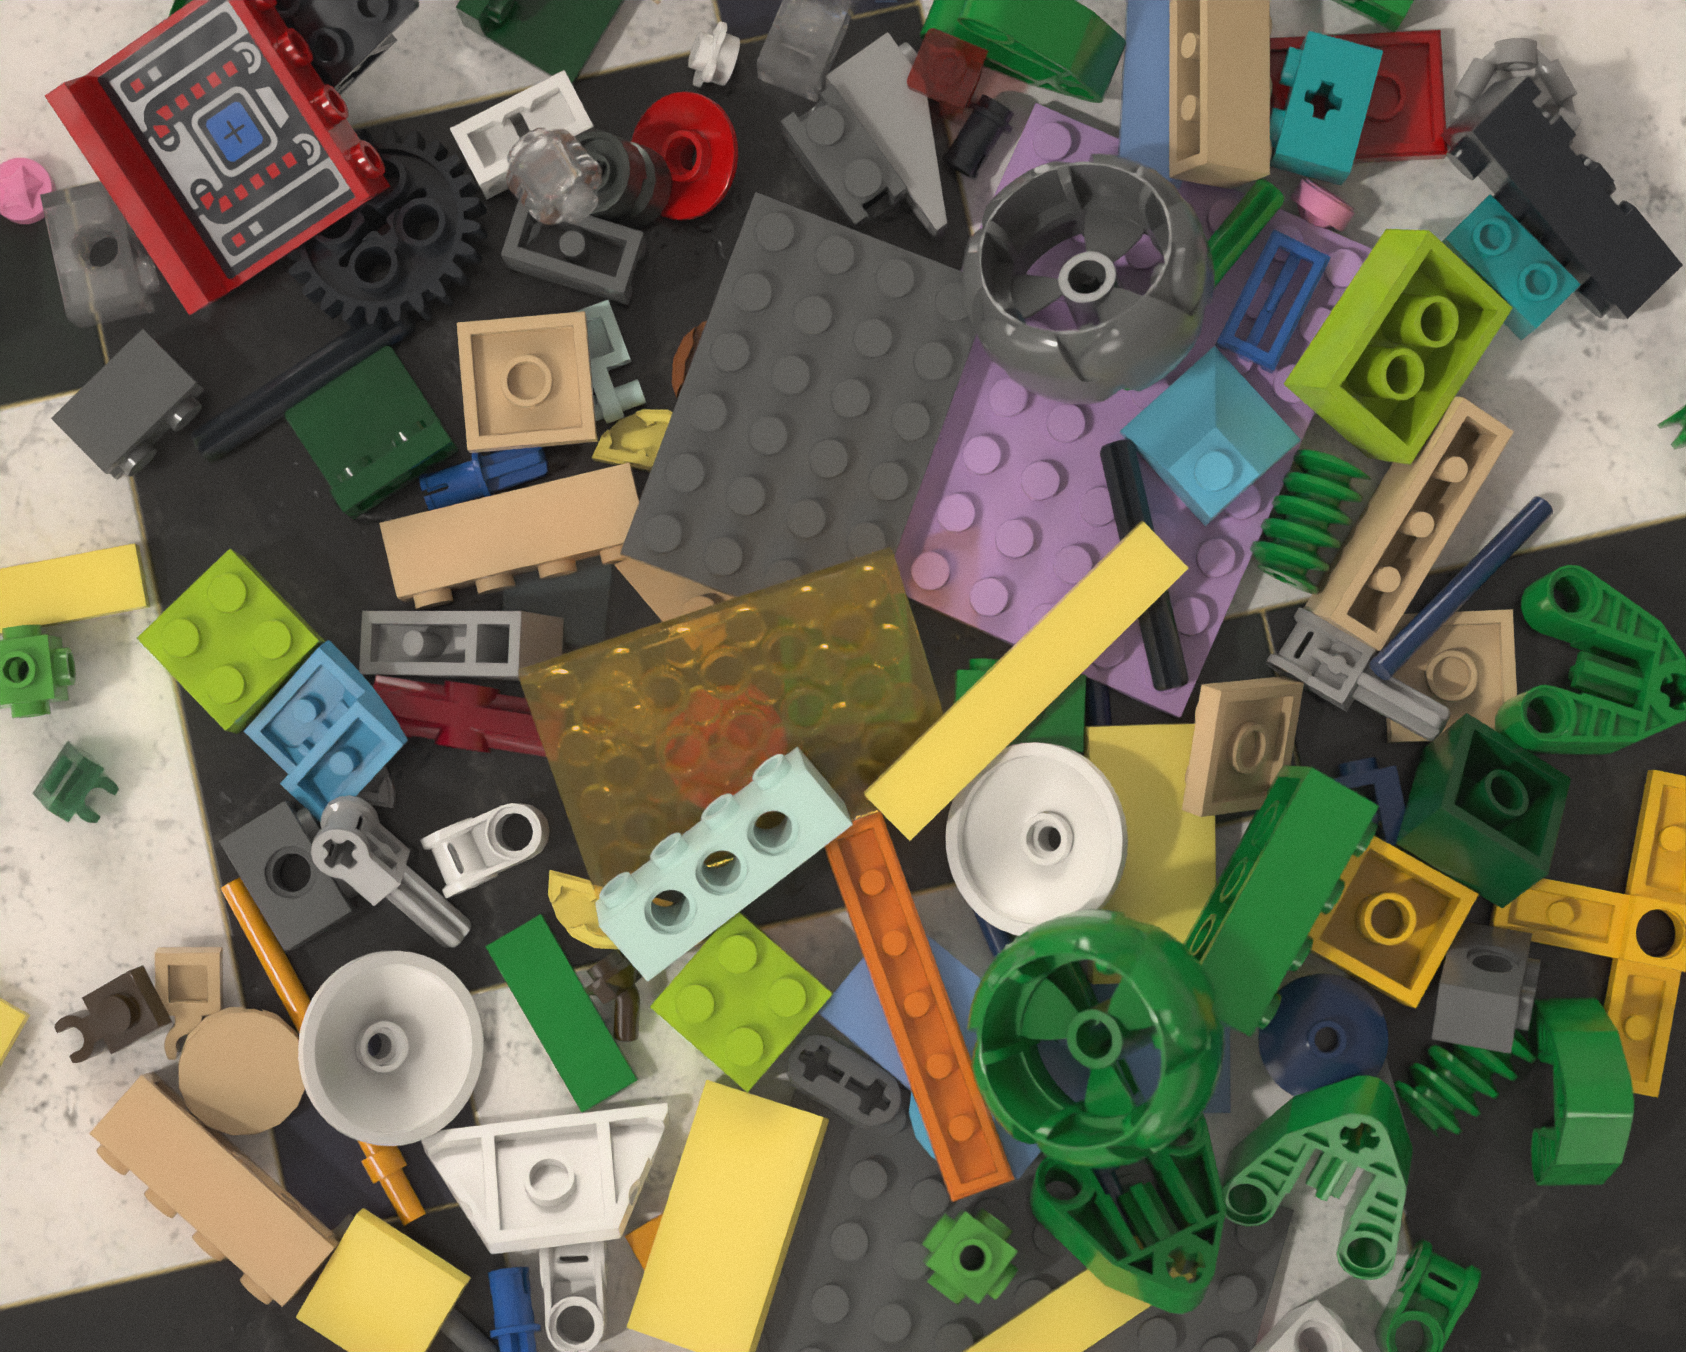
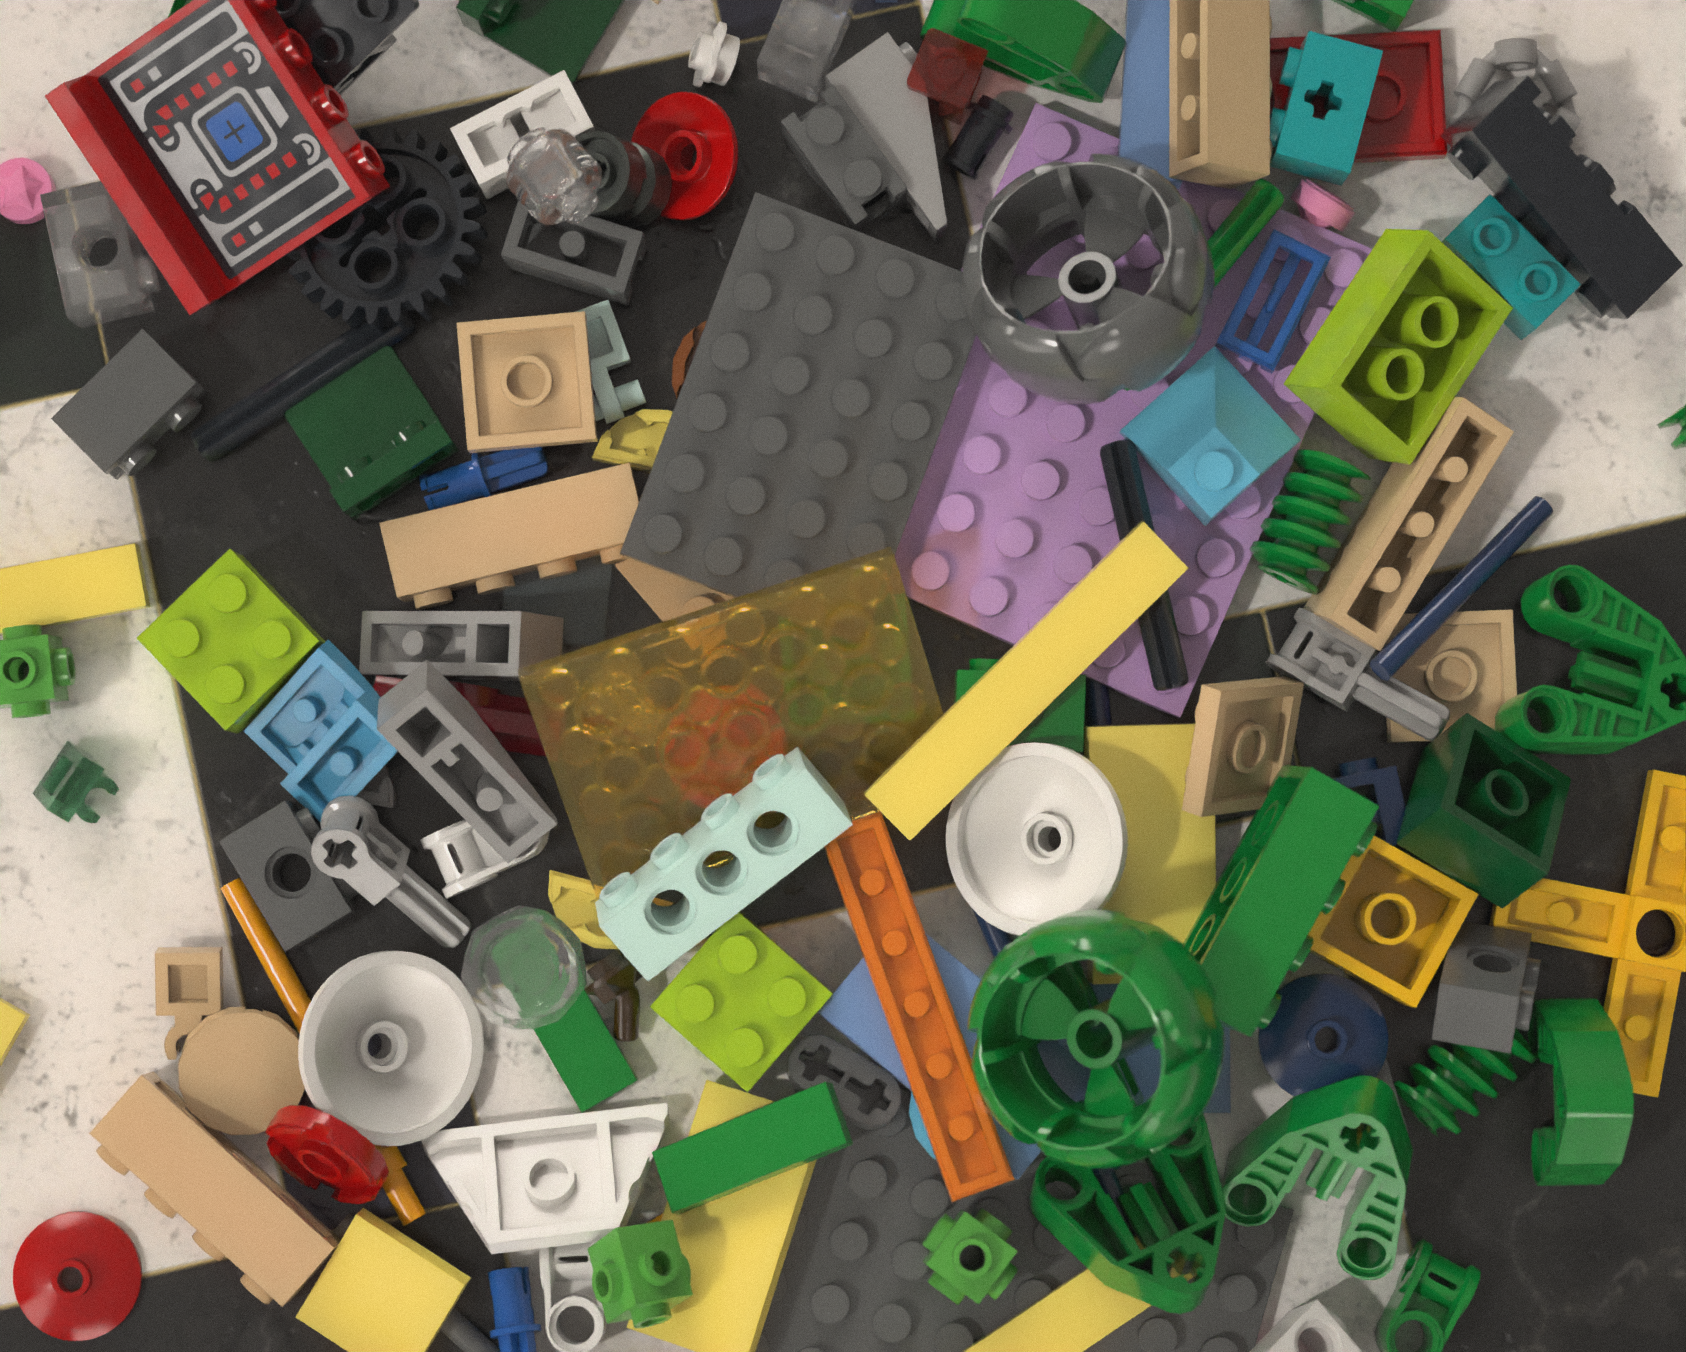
dark brown plate [54,965,172,1063] -> none
none -> red dish [13,1211,142,1341]
none -> red tile [265,1105,389,1204]
none -> light grey slope [377,660,557,863]
none -> clear hat [461,905,587,1030]
none -> bright green brick [587,1220,693,1328]
none -> green tile [652,1081,853,1214]

